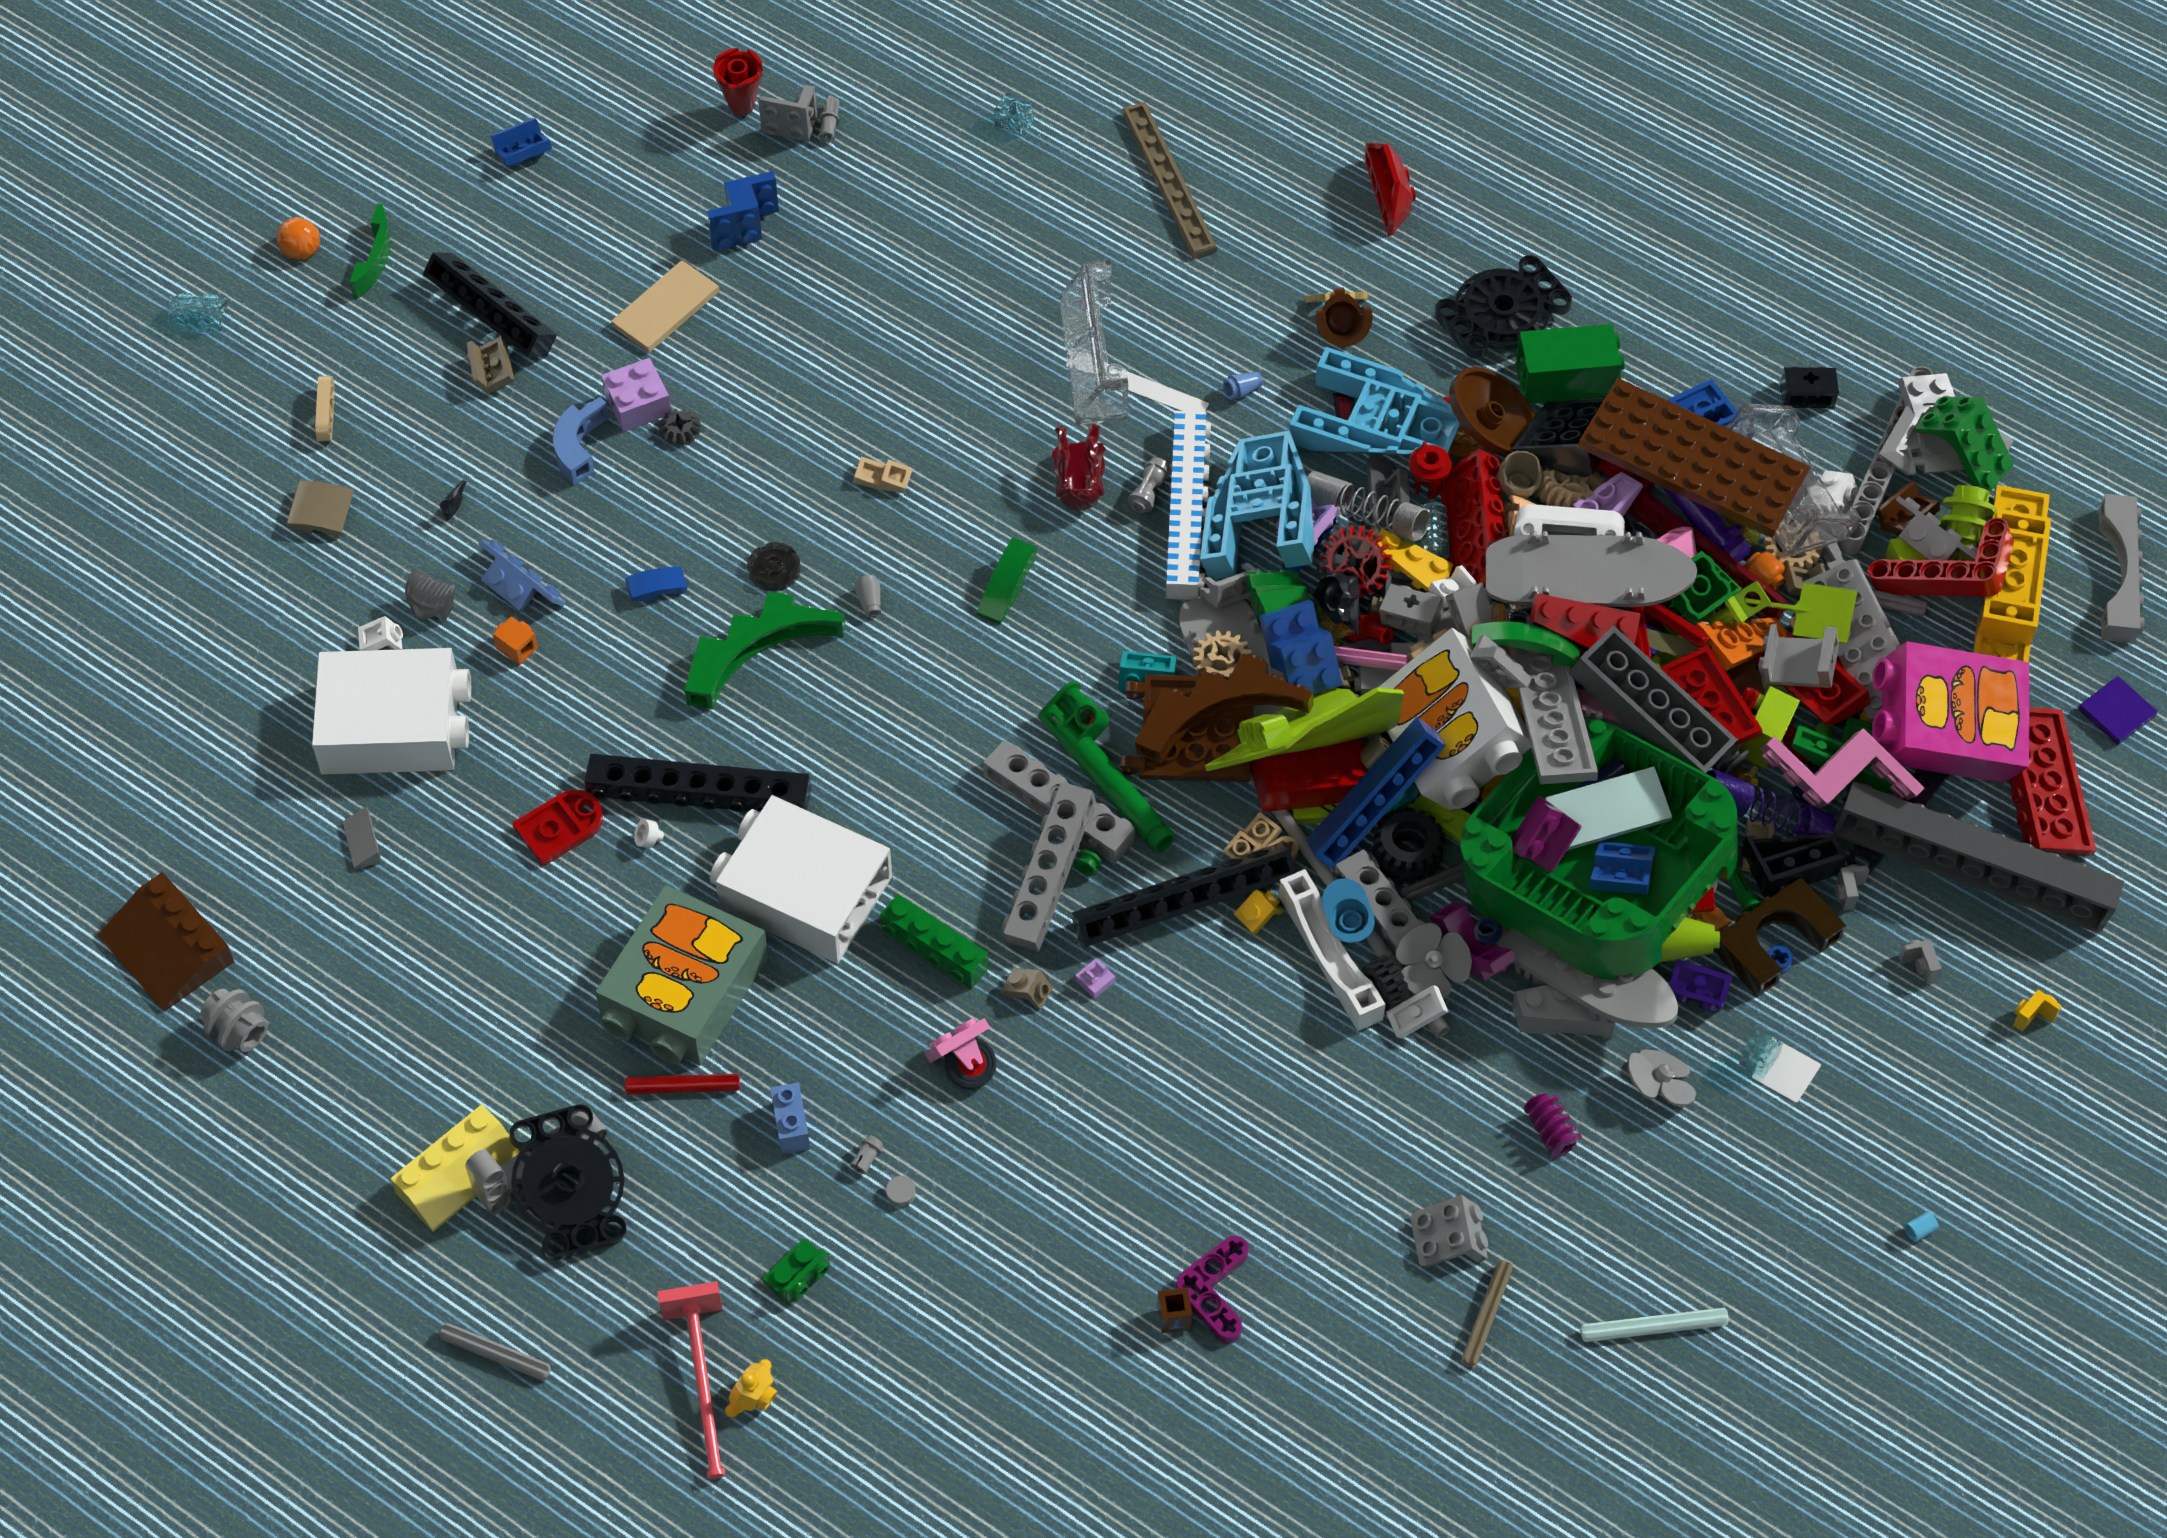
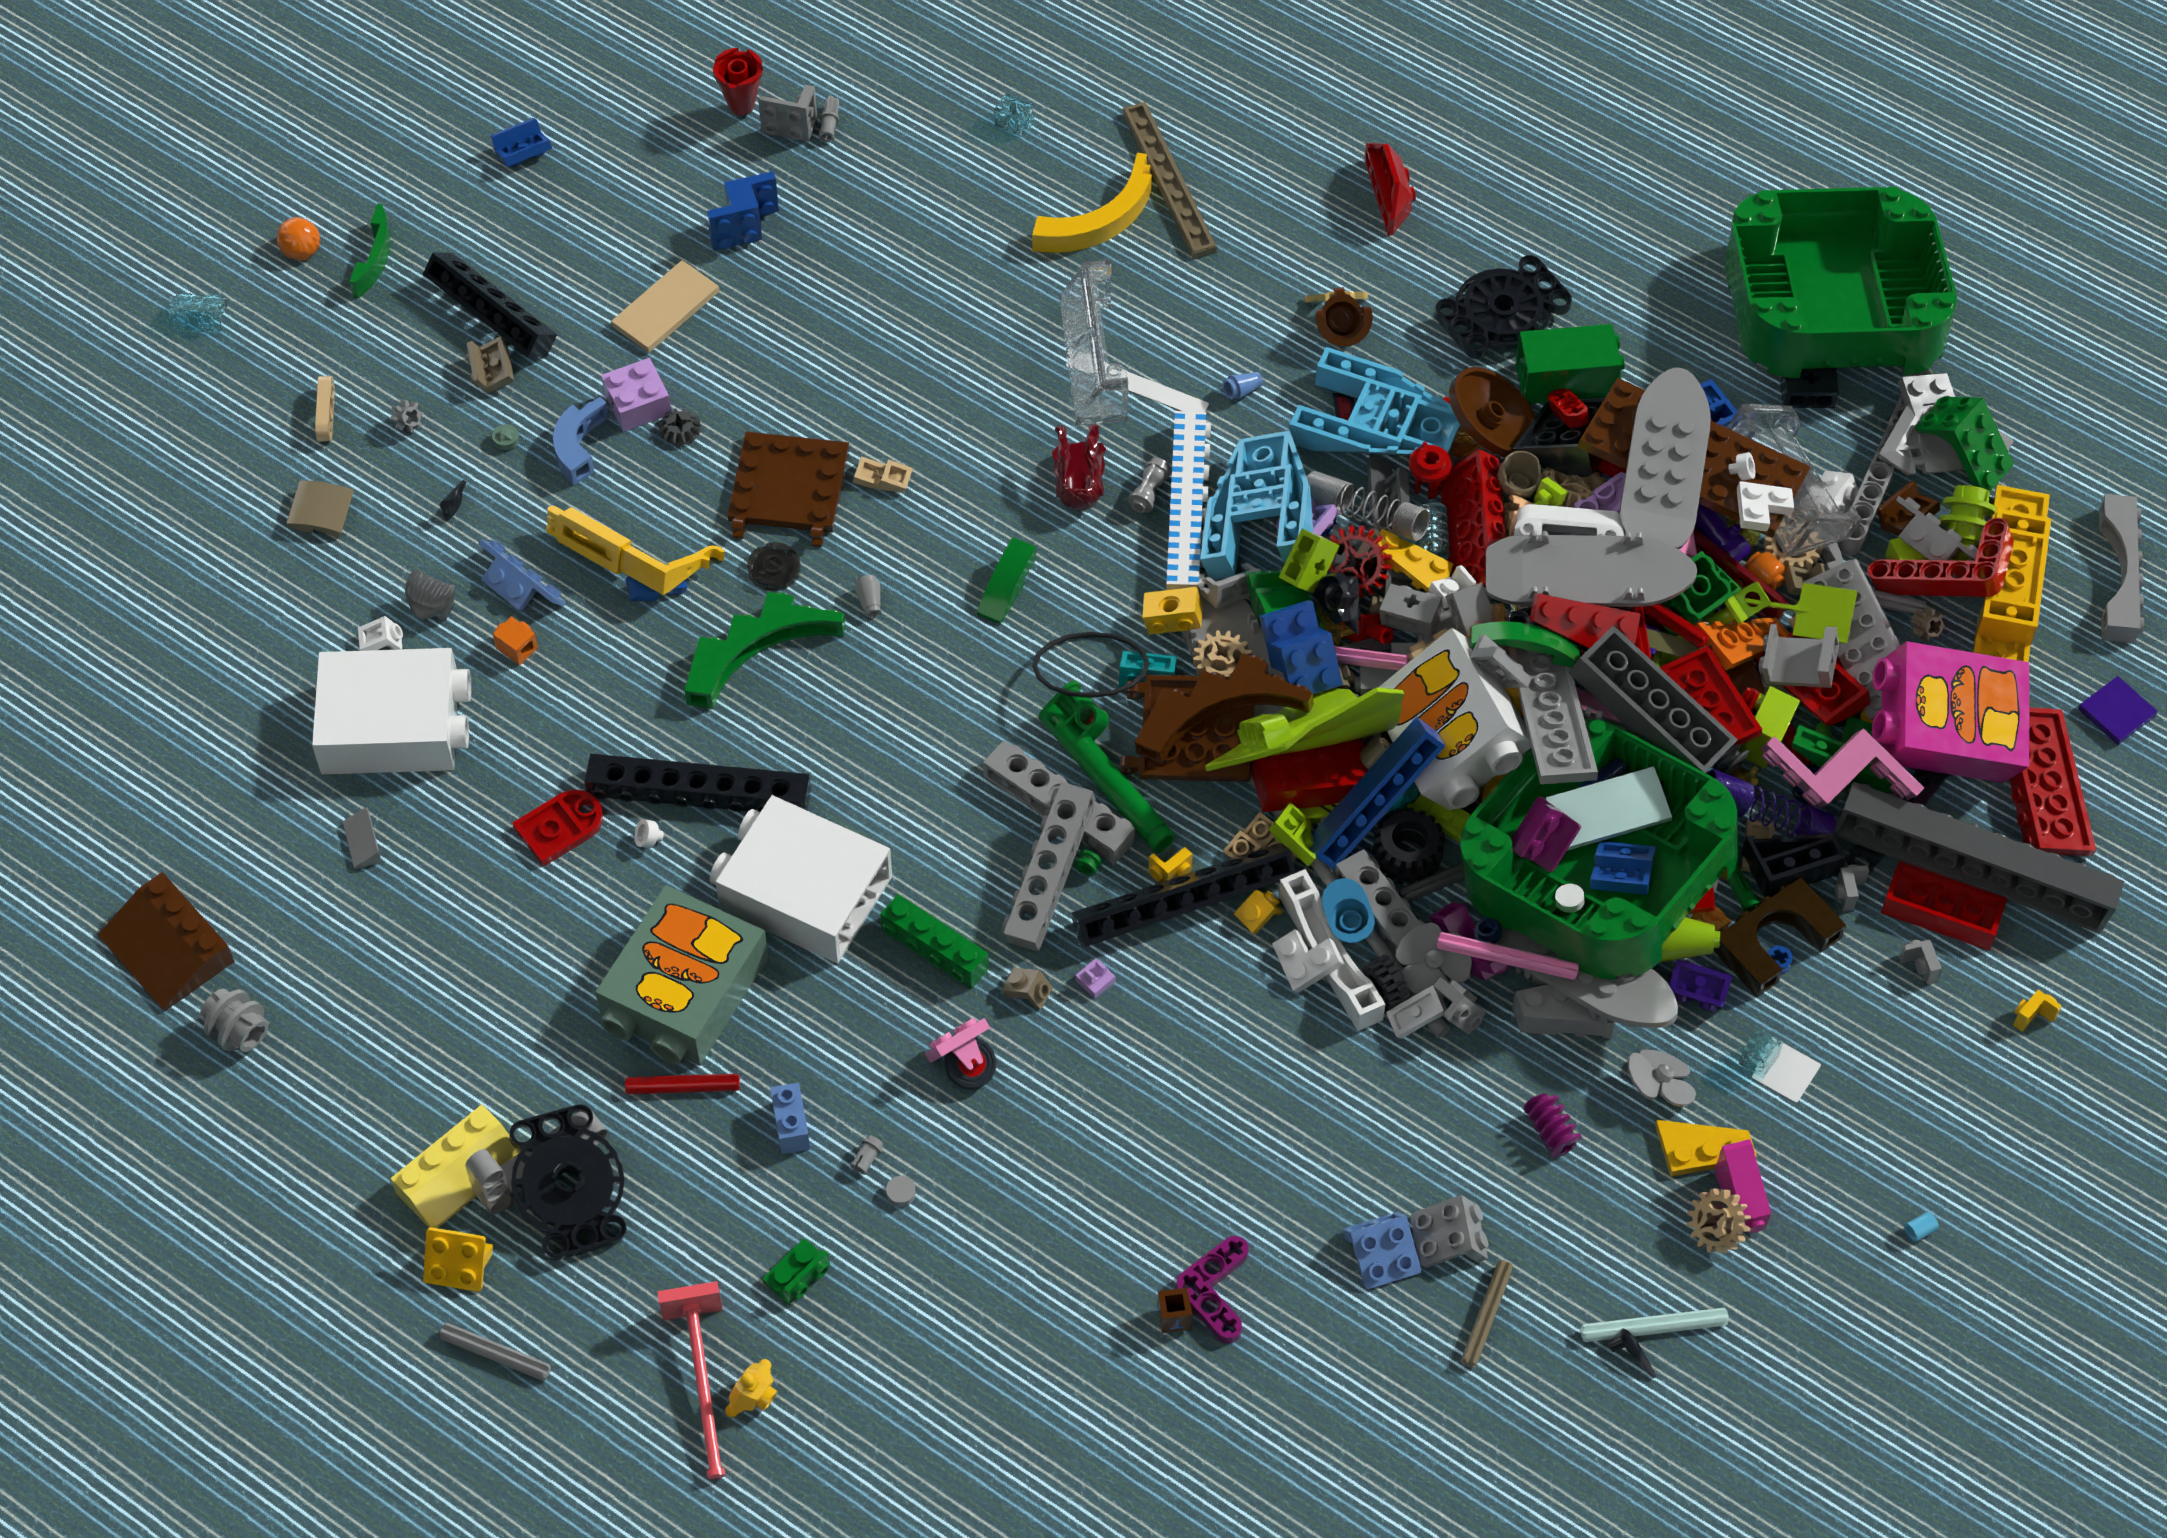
none -> light grey gear [389,399,424,432]
none -> yellow bracket [423,1227,493,1292]
none -> sand green tile [492,424,519,451]
none -> yellow hinge [546,506,725,595]
none -> reddish brown plate [727,432,849,547]
none -> yellow arch [1032,153,1152,253]
none -> black piece [1032,632,1150,698]
none -> yellow brick [1142,587,1203,635]
none -> yellow bracket [1148,847,1193,882]
none -> lime wing [1268,802,1316,866]
none -> white plate [1272,929,1344,993]
none -> lime brick [1279,528,1340,593]
none -> medium blue bracket [1342,1212,1421,1289]
none -> light grey bracket [1434,977,1487,1034]
none -> bright pink axle [1437,932,1579,980]
none -> lime tile [1533,477,1568,507]
none -> red beam [1547,388,1590,428]
none -> white tile [1555,884,1584,913]
none -> black bar [1608,1328,1657,1378]
none -> light grey piece [1620,368,1711,550]
none -> yellow wing [1655,1120,1757,1176]
none -> tan gear [1687,1189,1751,1253]
none -> dark pink slope [1714,1139,1771,1233]
none -> green container [1724,186,1957,378]
none -> white tile [1728,452,1755,481]
none -> white plate [1737,481,1794,531]
none -> red slope [1881,861,2007,951]
none -> dark tan gear [1910,606,1945,642]

